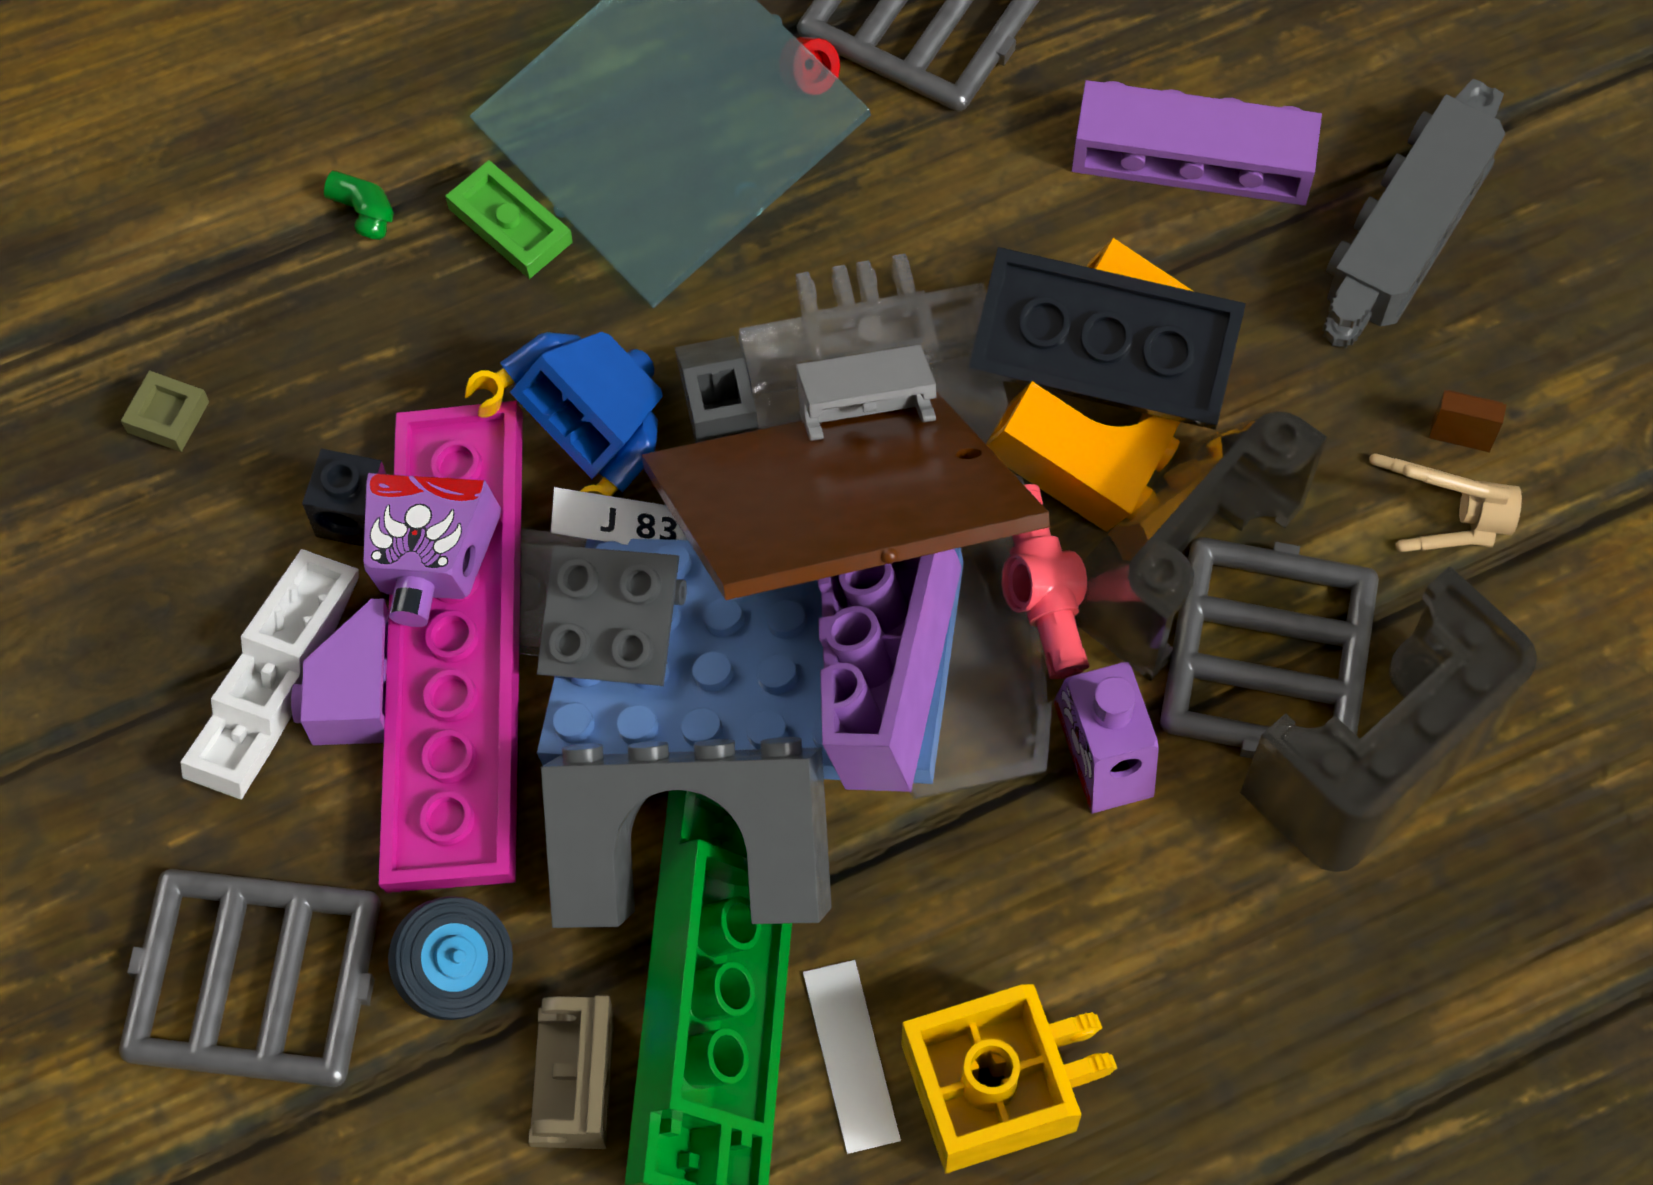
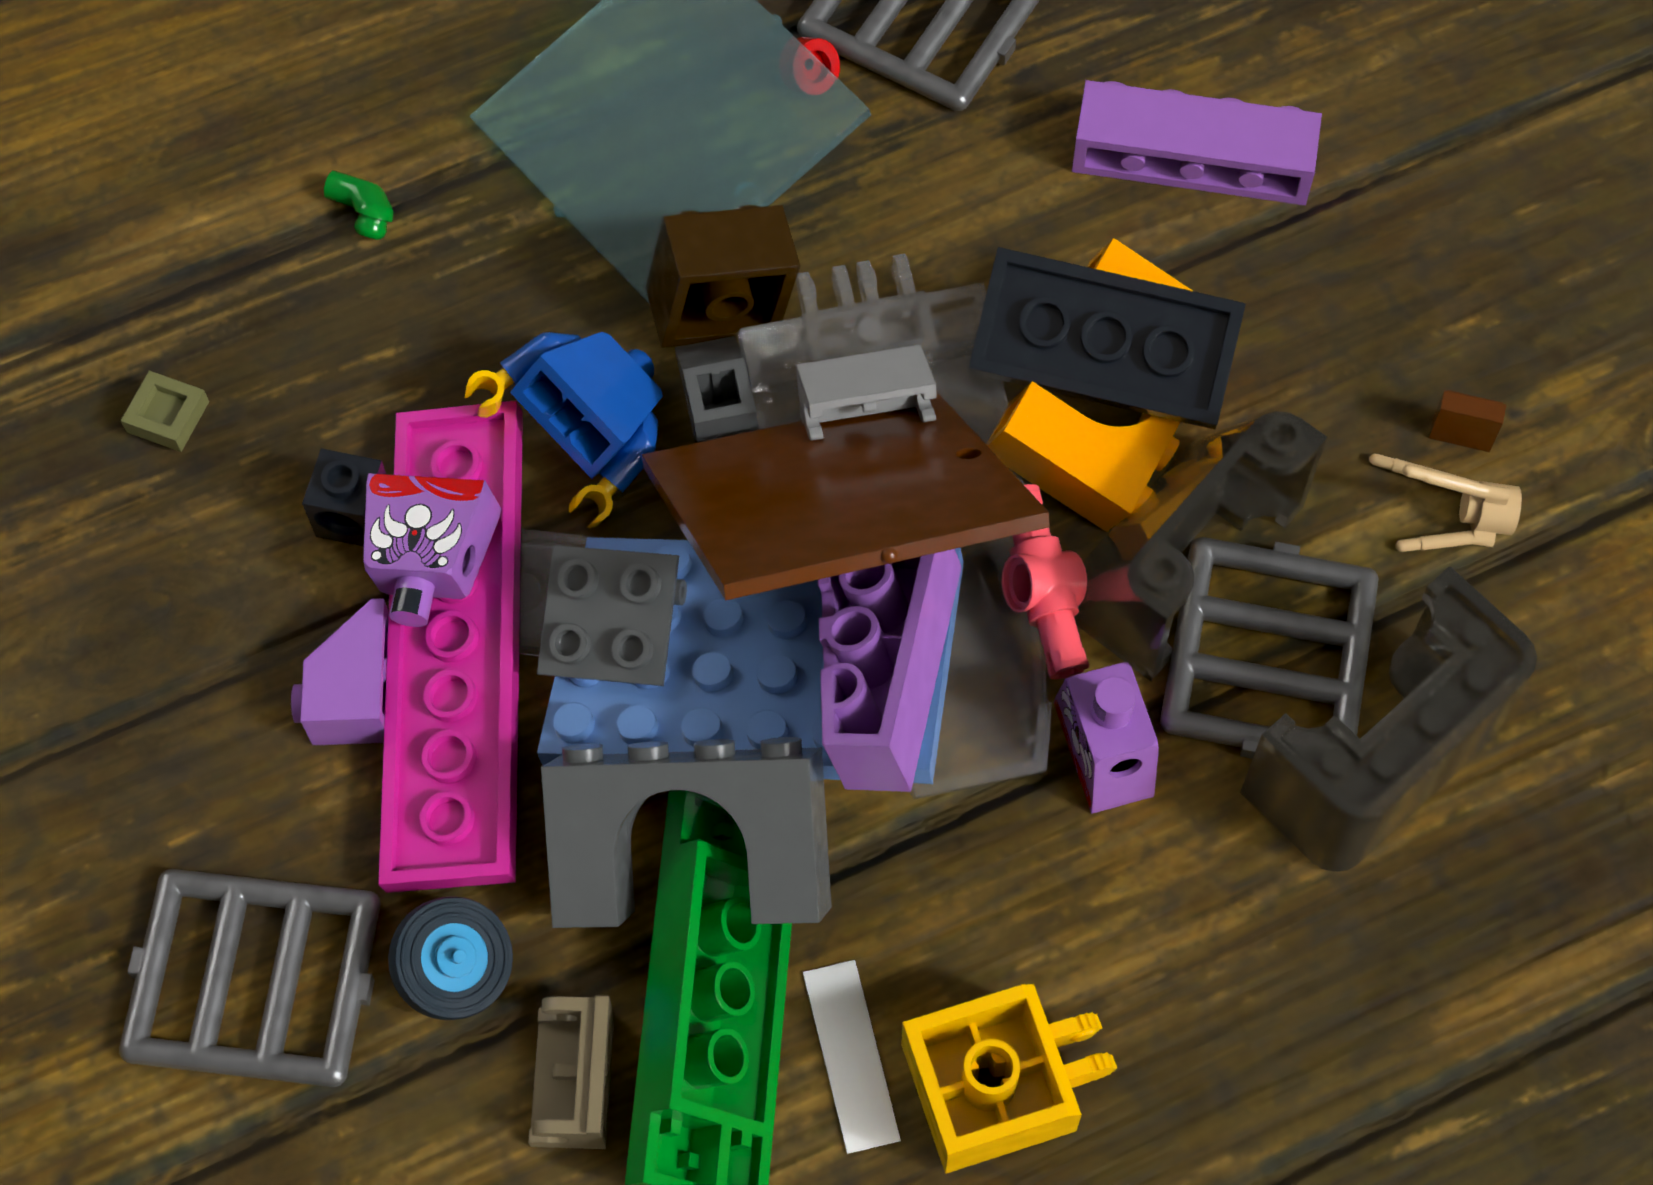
white slope [180,549,359,800] -> none
bright green plate [445,160,573,279] -> none
white sticker [551,487,688,545] -> none
dark grey hinge [1322,79,1505,348] -> none
none -> dark brown brick [645,205,801,348]

